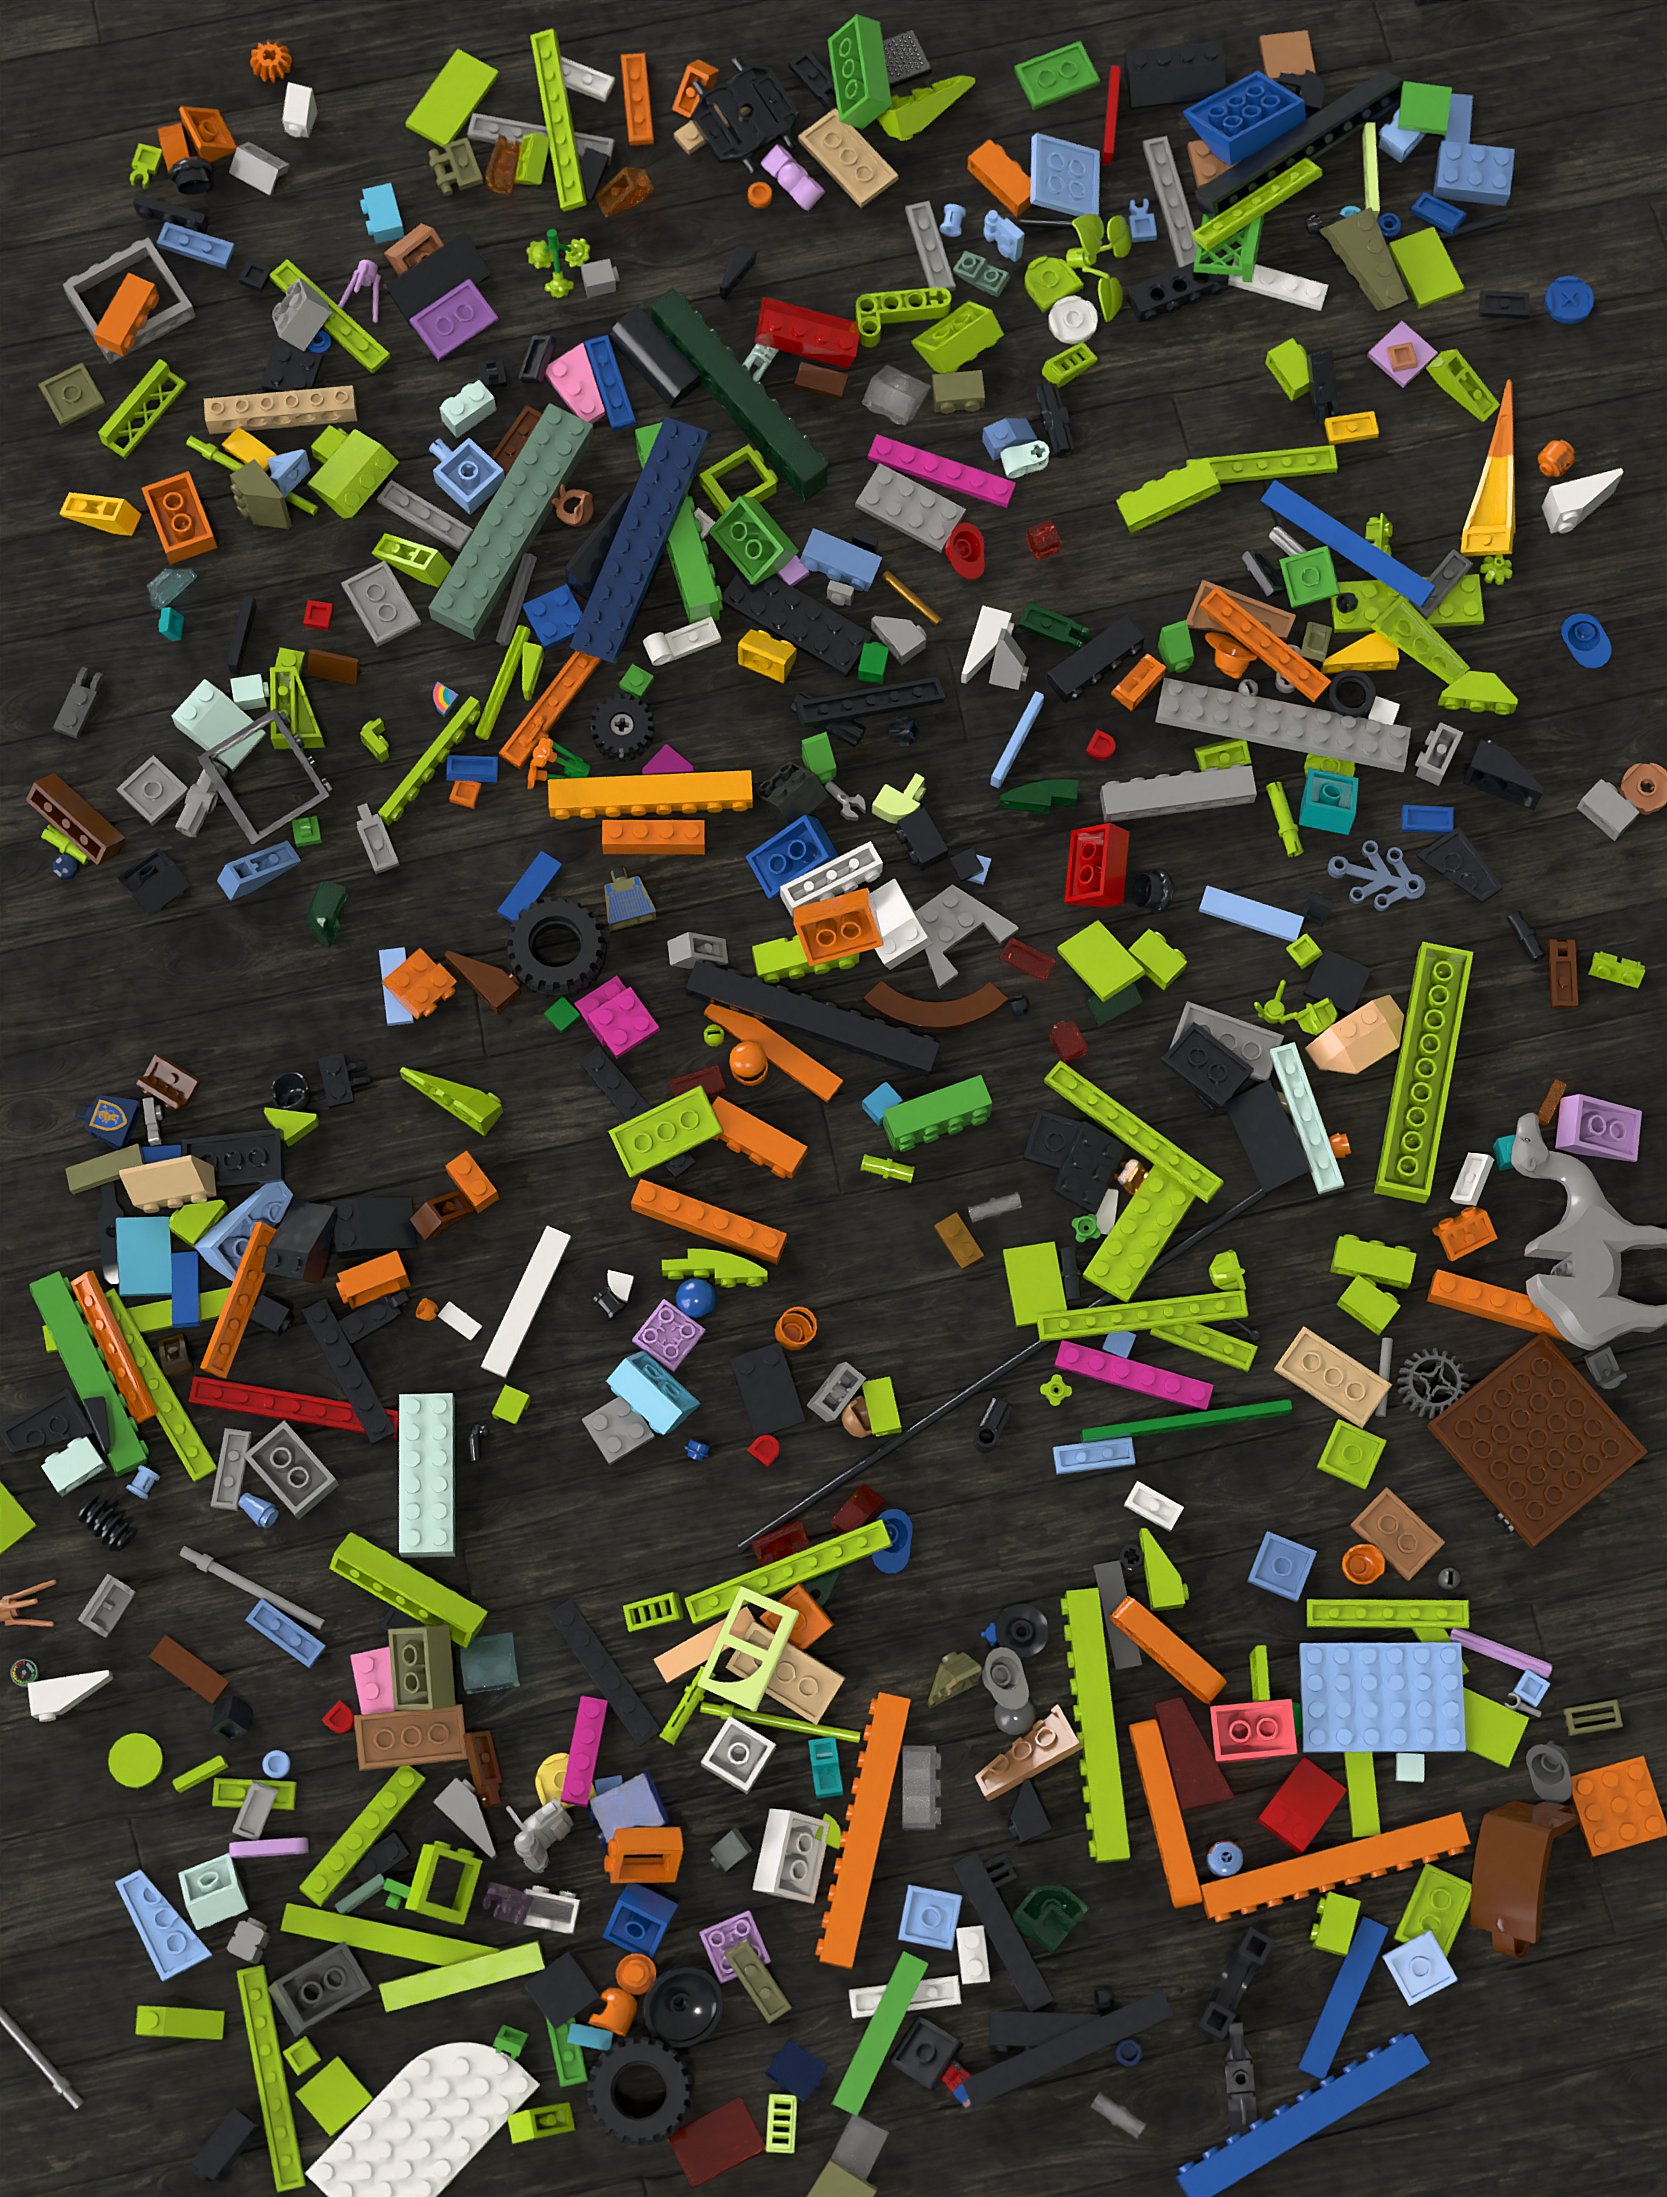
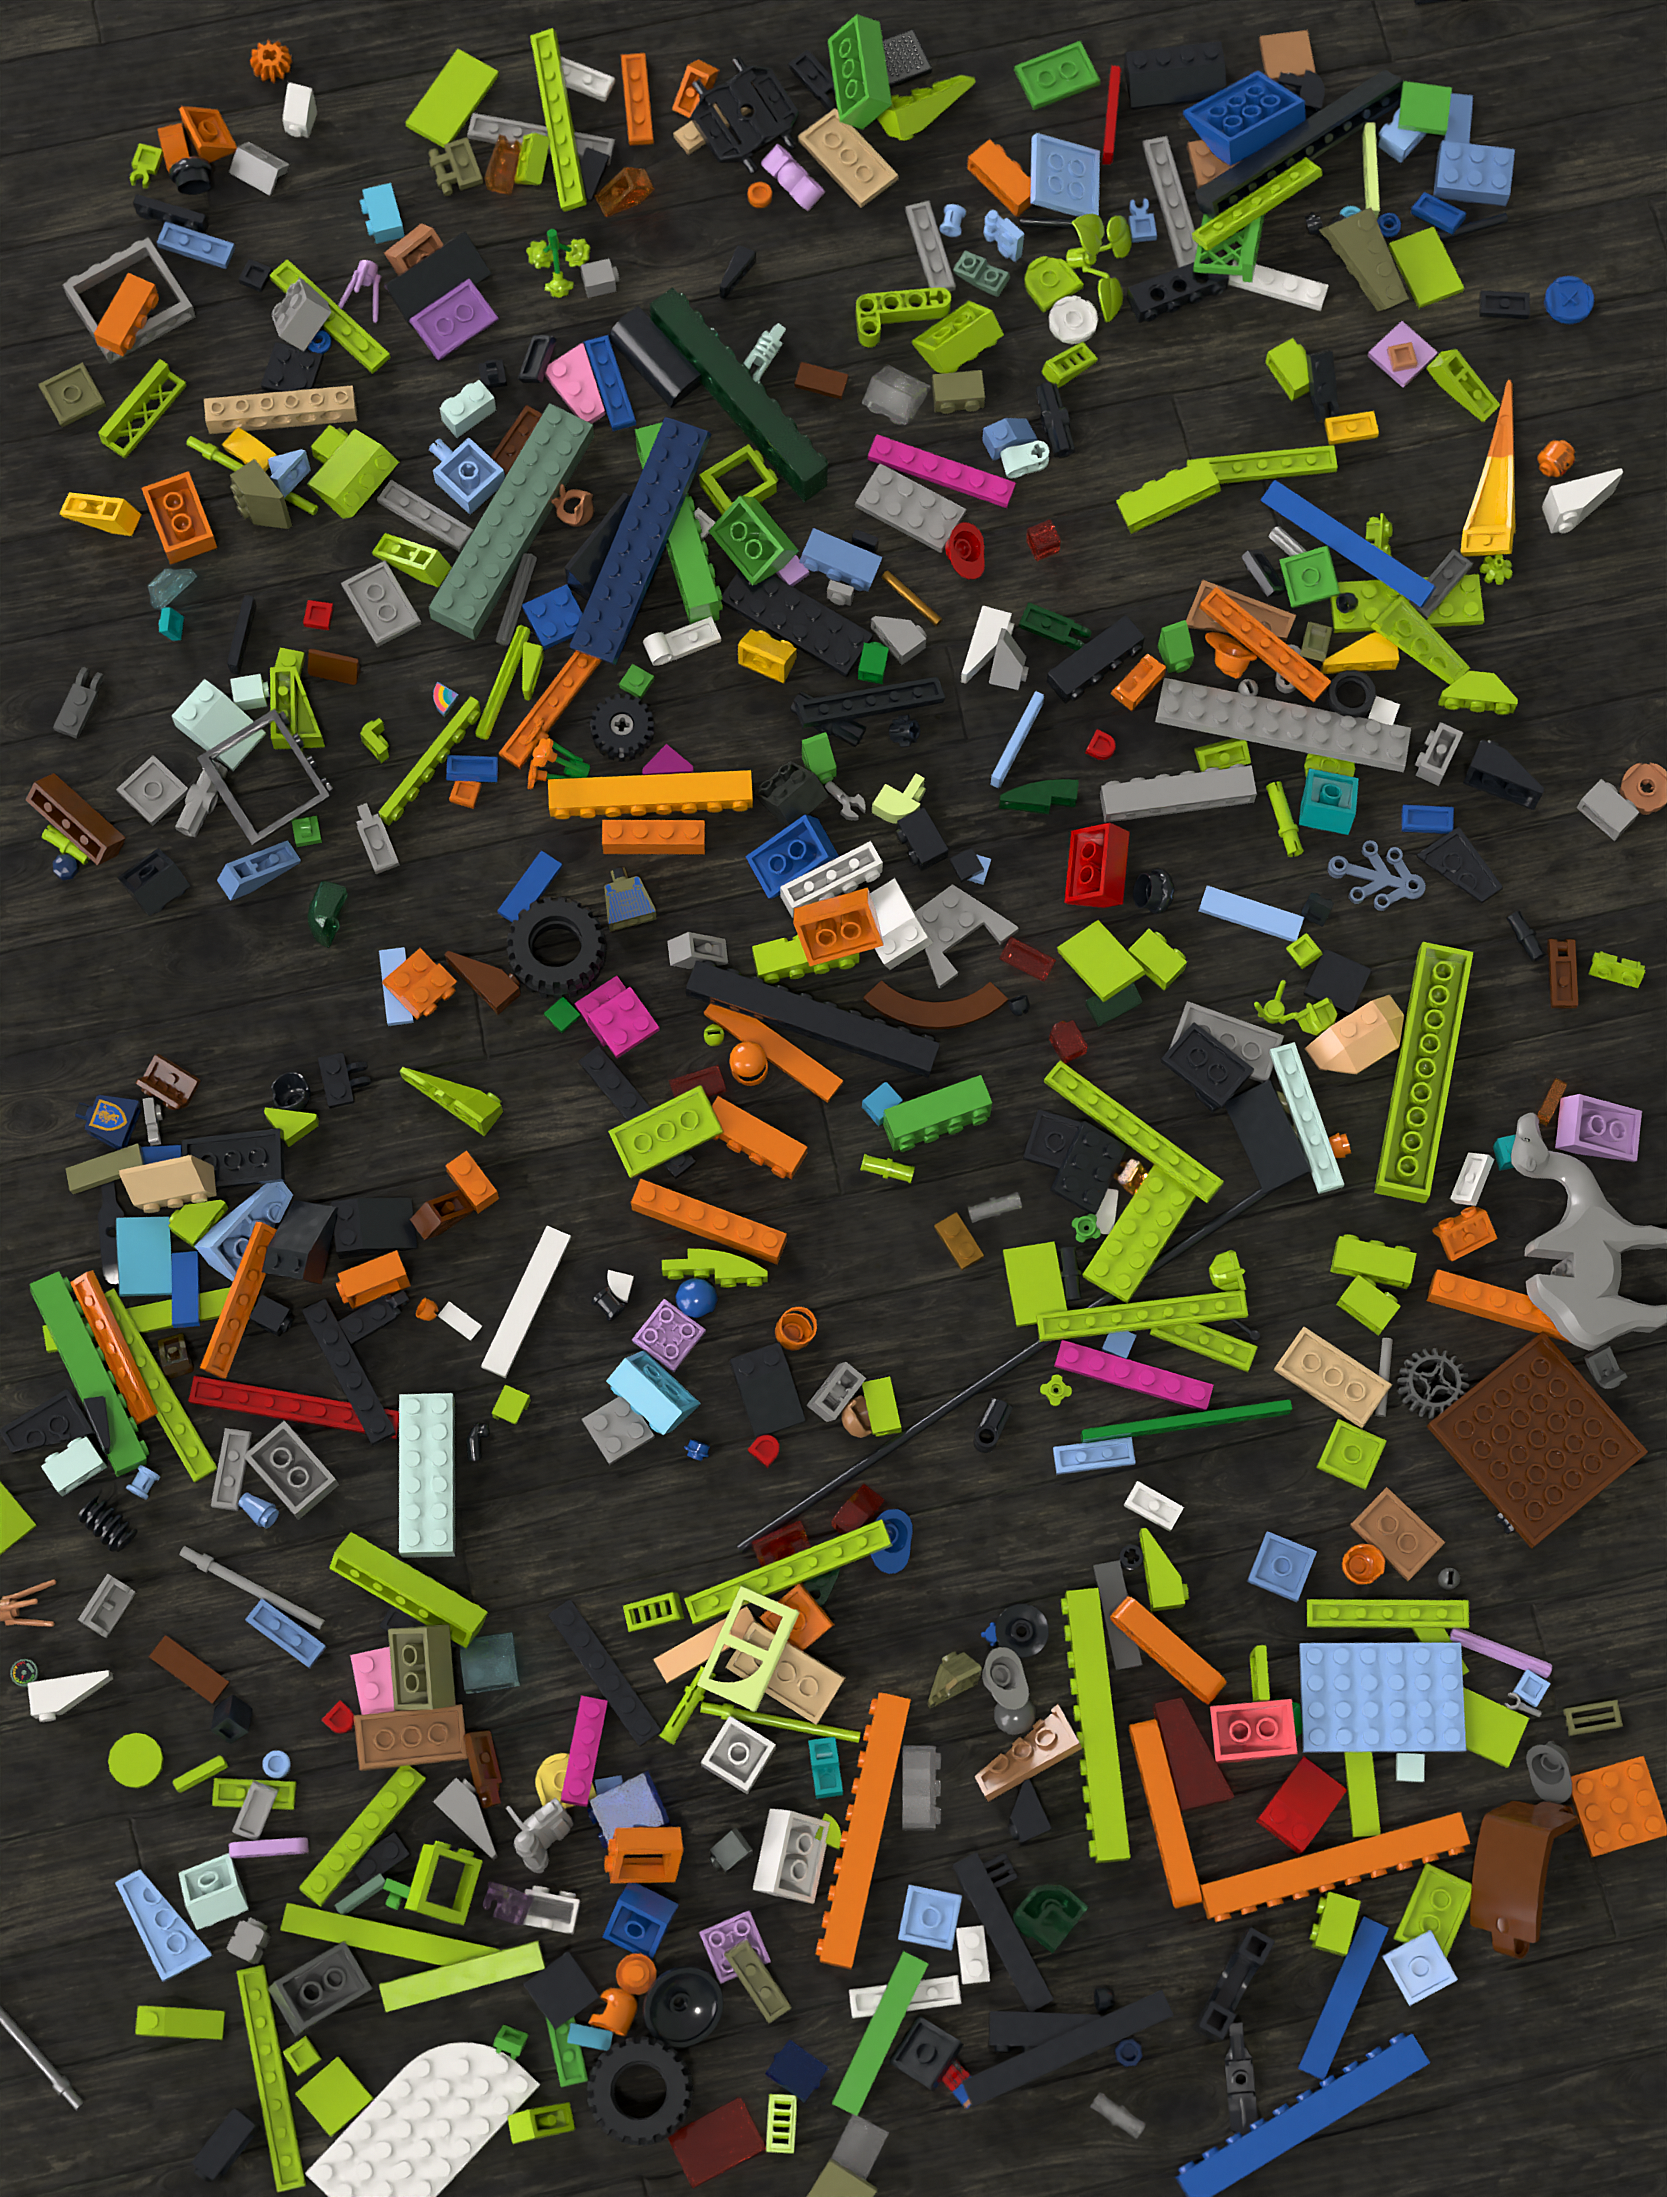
red slope [754,297,860,369] -> none
medium blue head [1207,1840,1243,1877] -> none
blue piece [1561,613,1612,668] -> none

